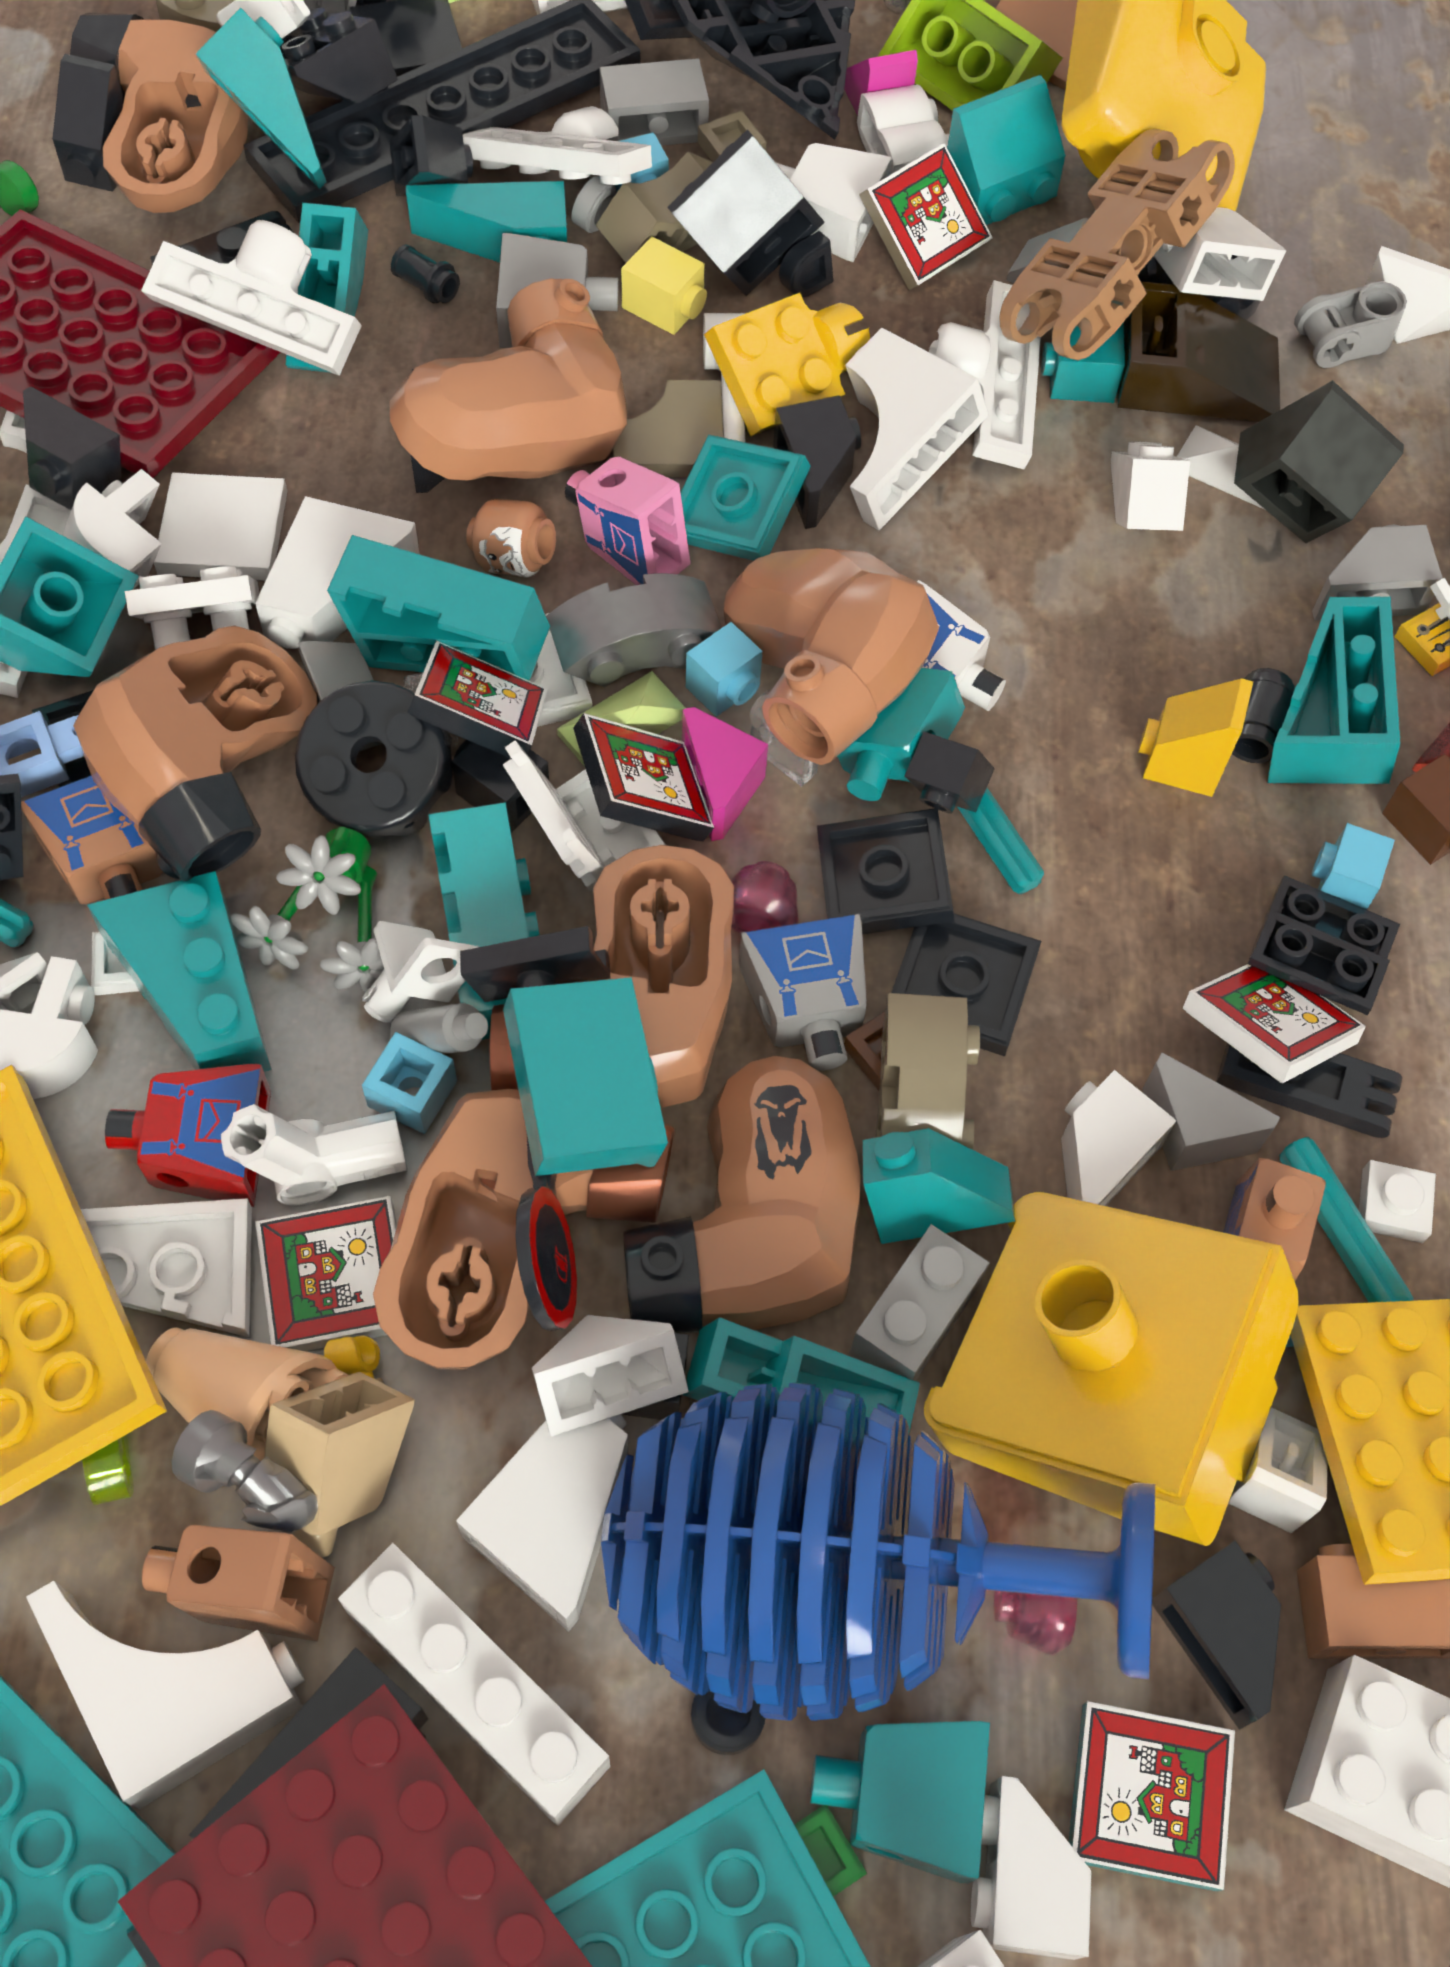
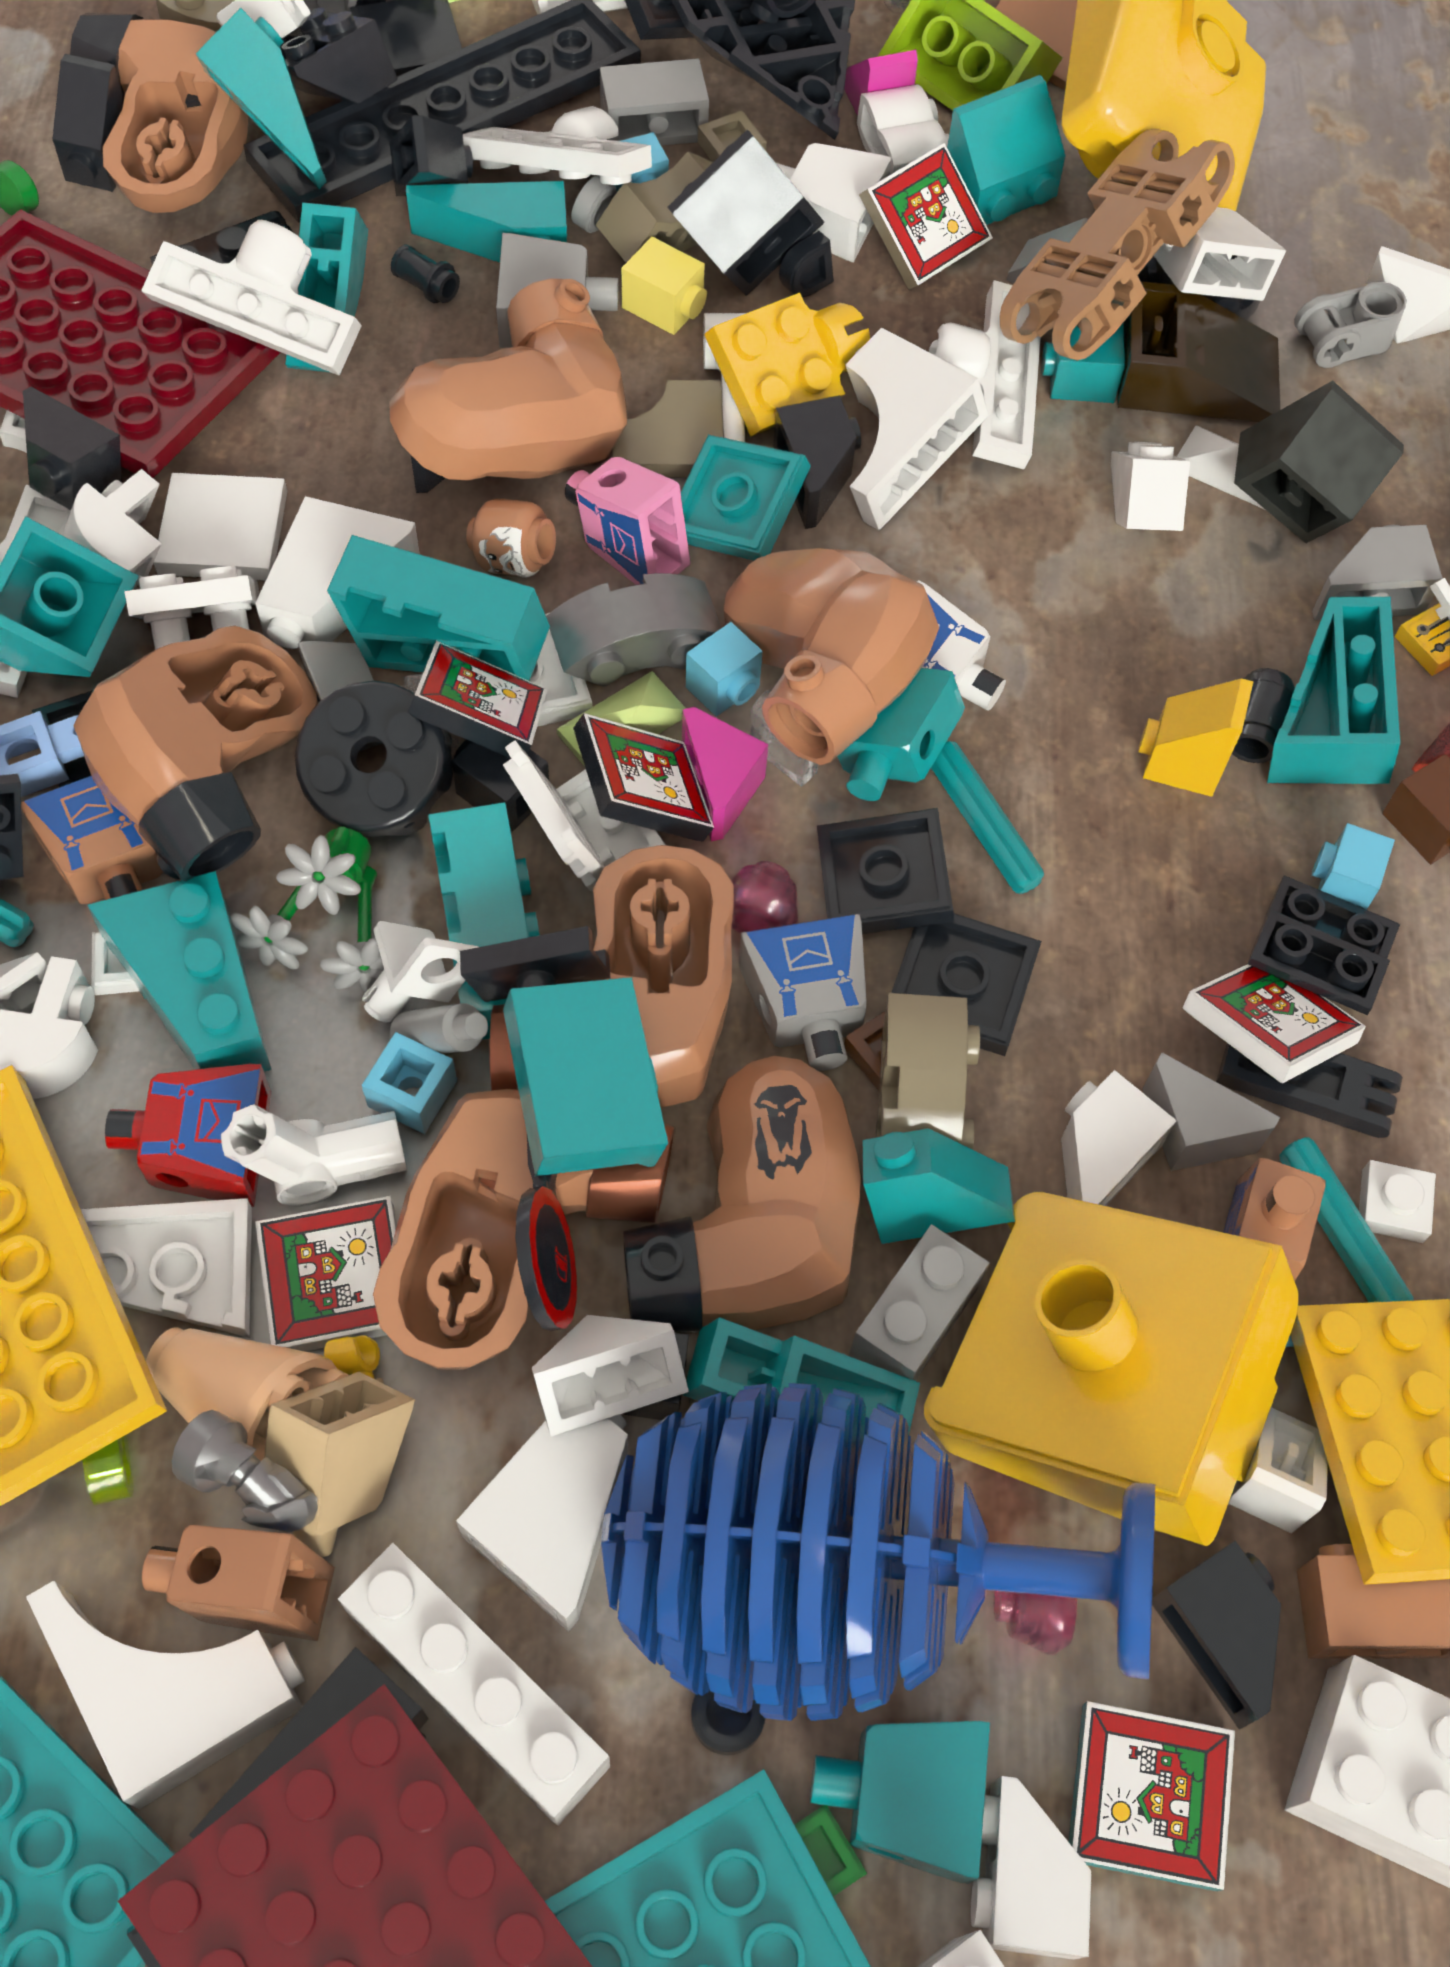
black plate [905,732,995,814] -> none

